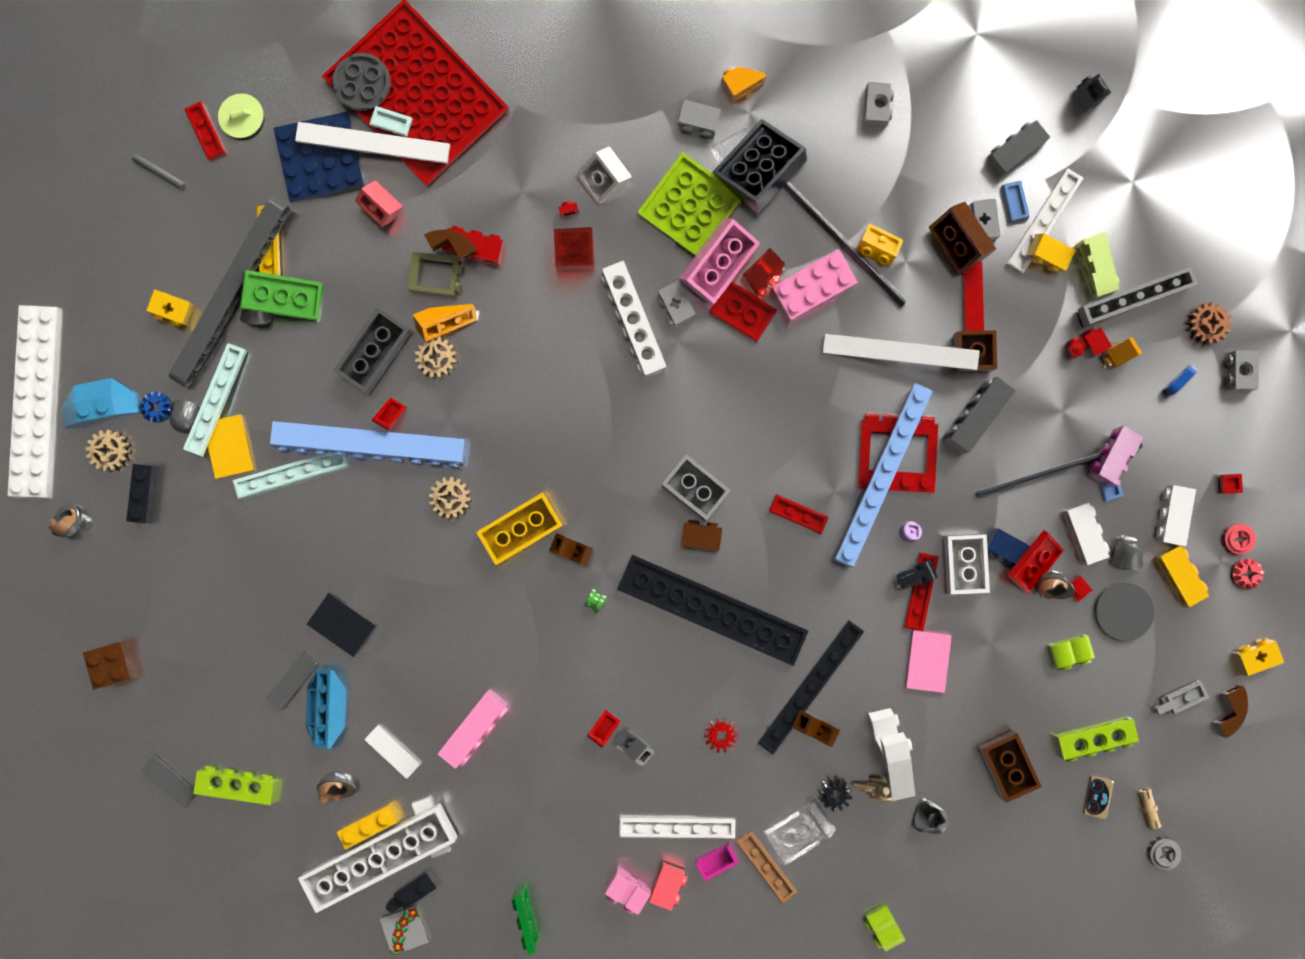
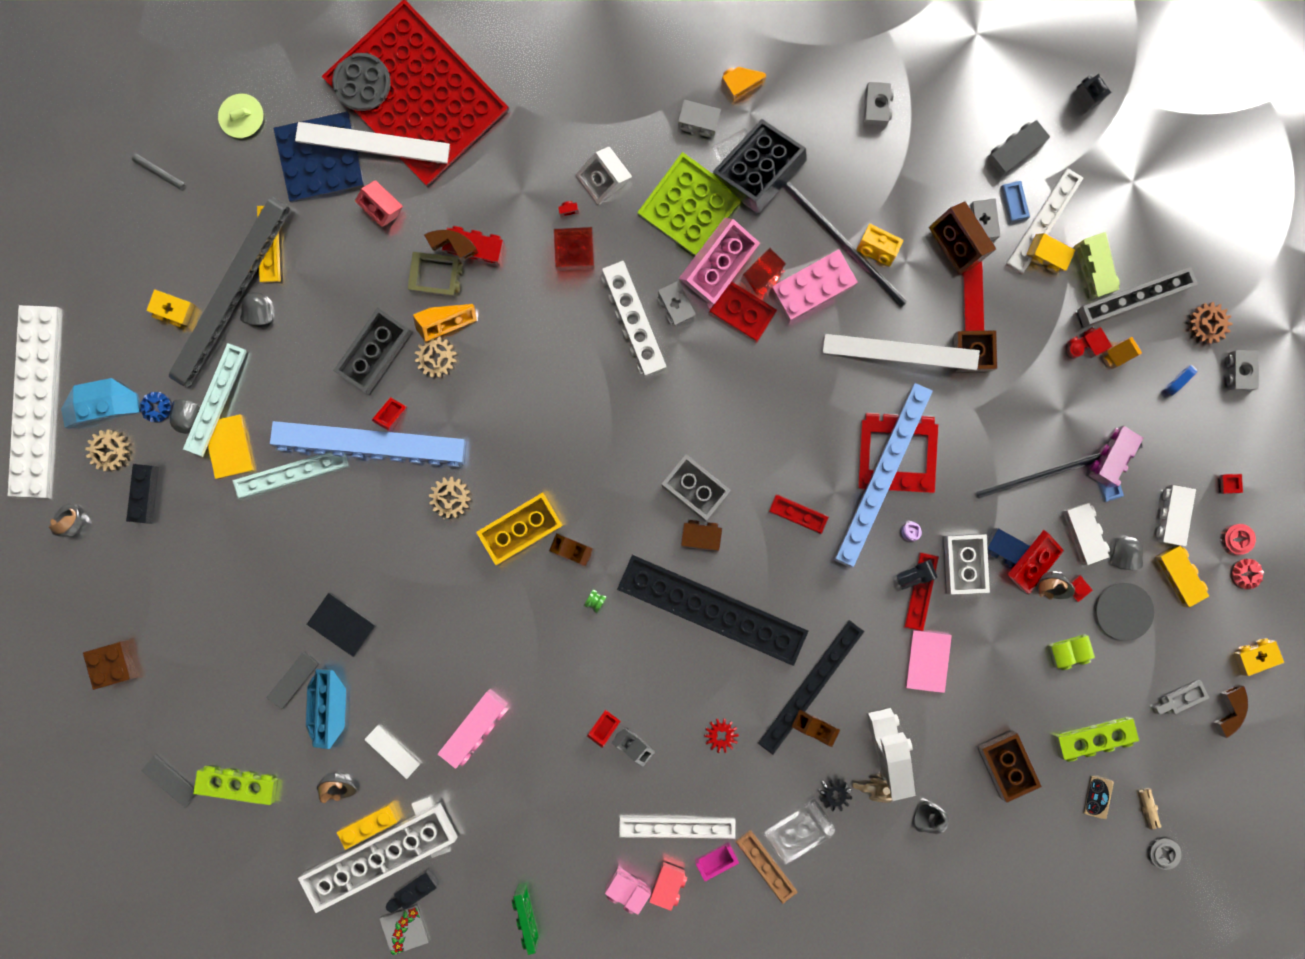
red tile [184,101,226,161] -> none
bright green tile [240,270,322,321] -> none
light aqua tile [370,106,413,137] -> none
lime brick [864,904,906,952] -> none
dark grey brick [944,377,1016,455] -> none

